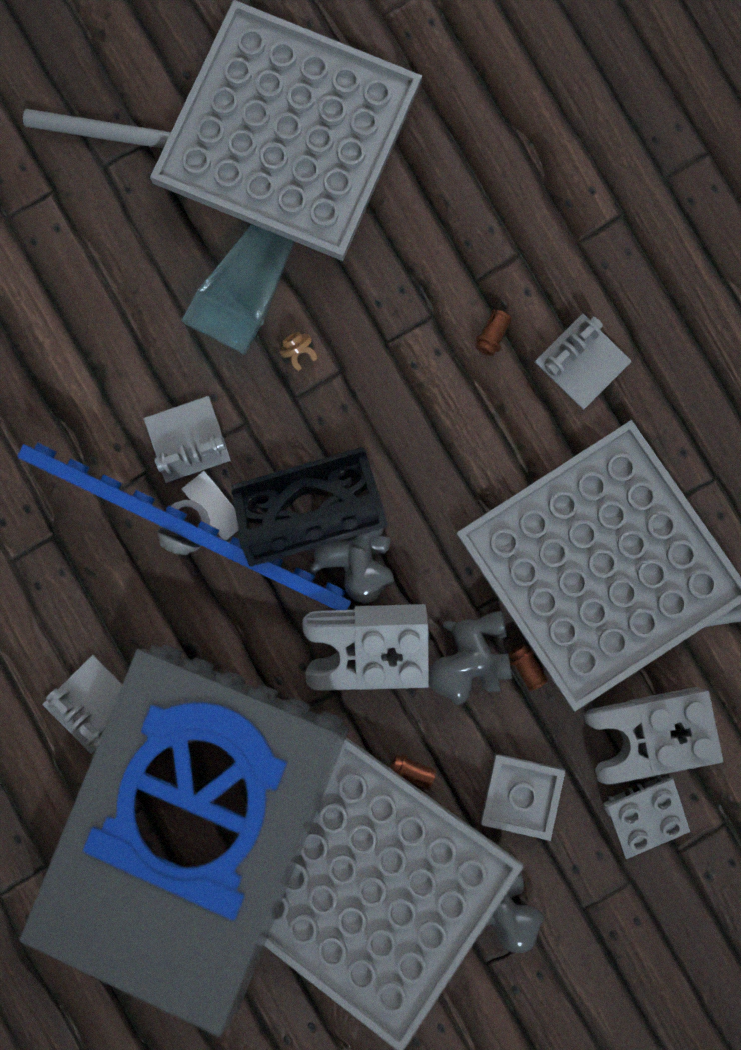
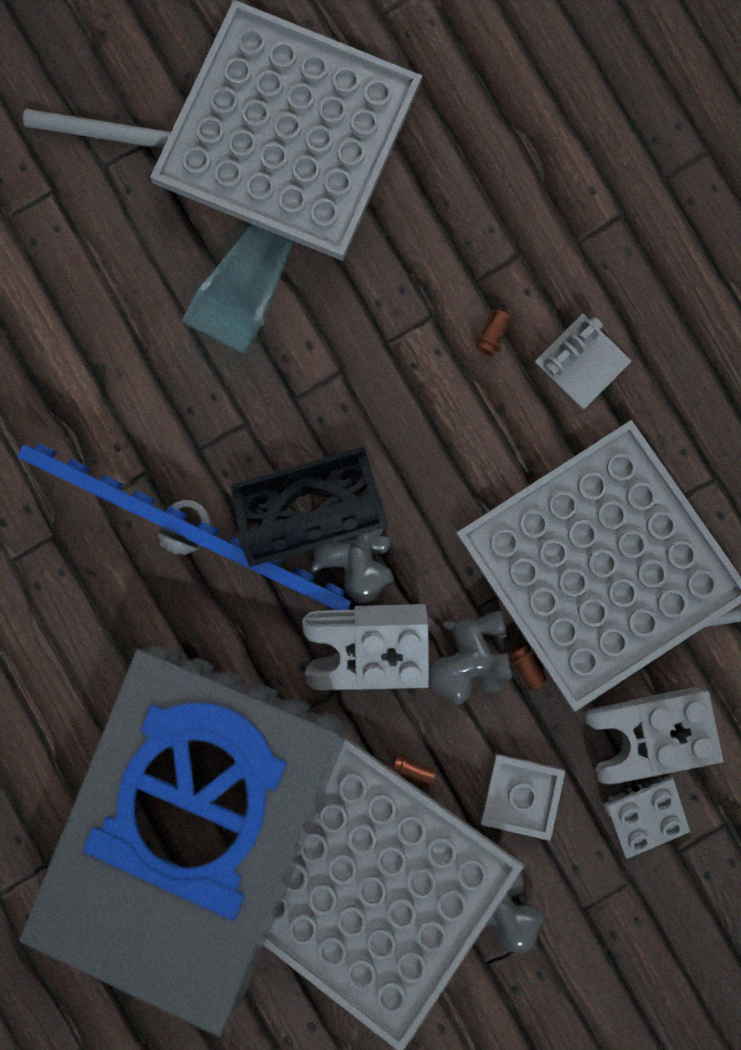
light grey hinge [42,655,123,754] -> none
light grey hinge [144,396,231,483] -> none
white sticker [182,471,239,540] -> none
medium nougat plate [279,332,317,371] -> none

